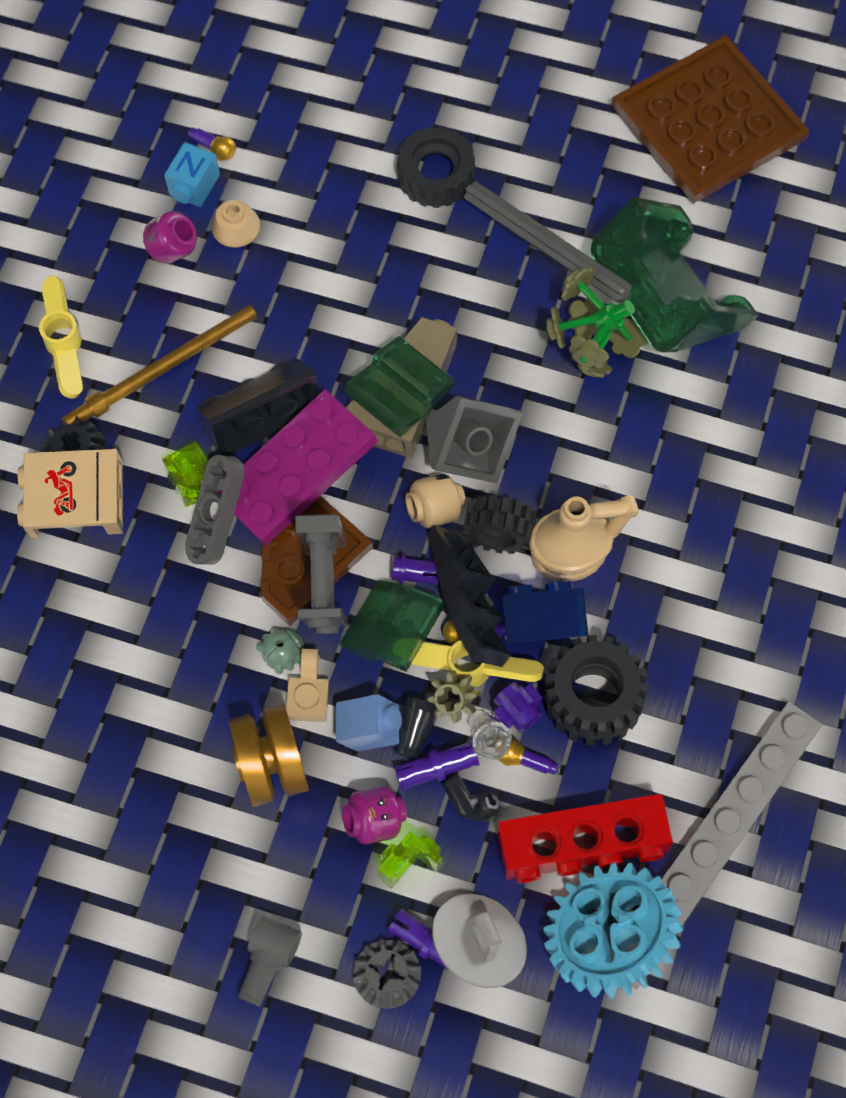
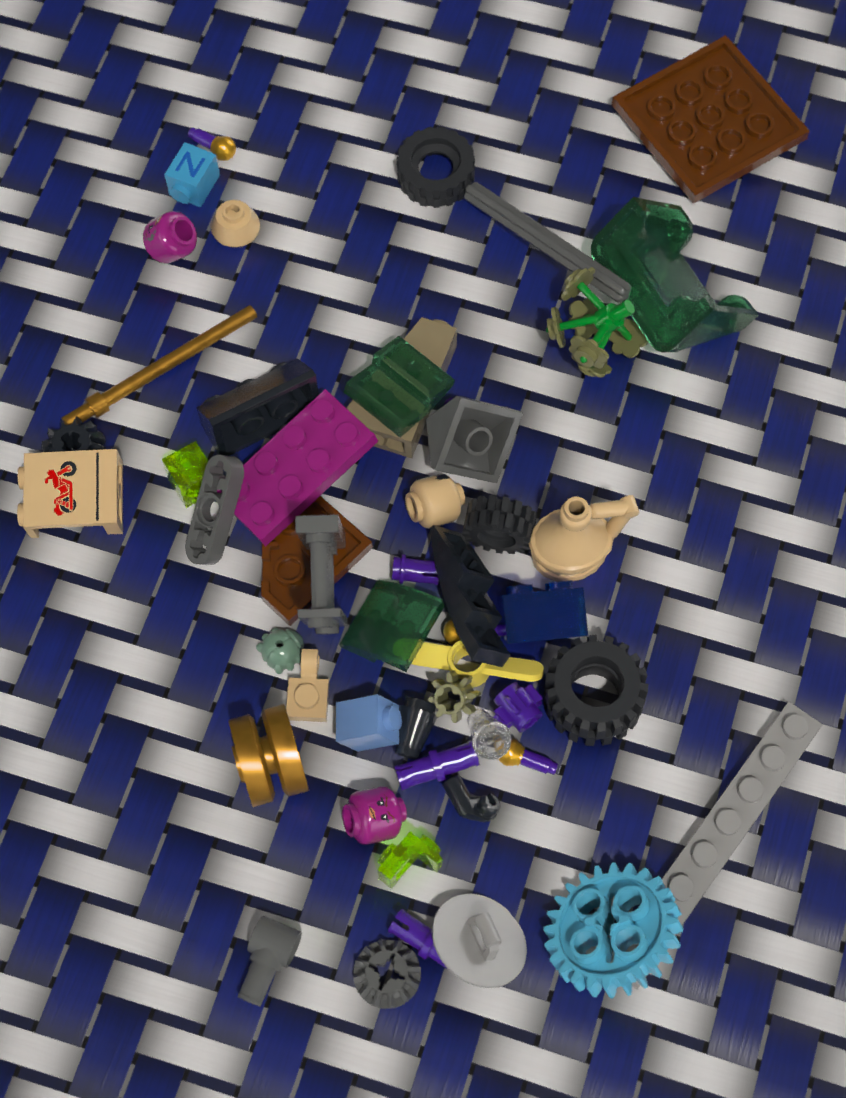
light yellow piece [39,276,83,399] -> none
red brick [497,794,673,884] -> none

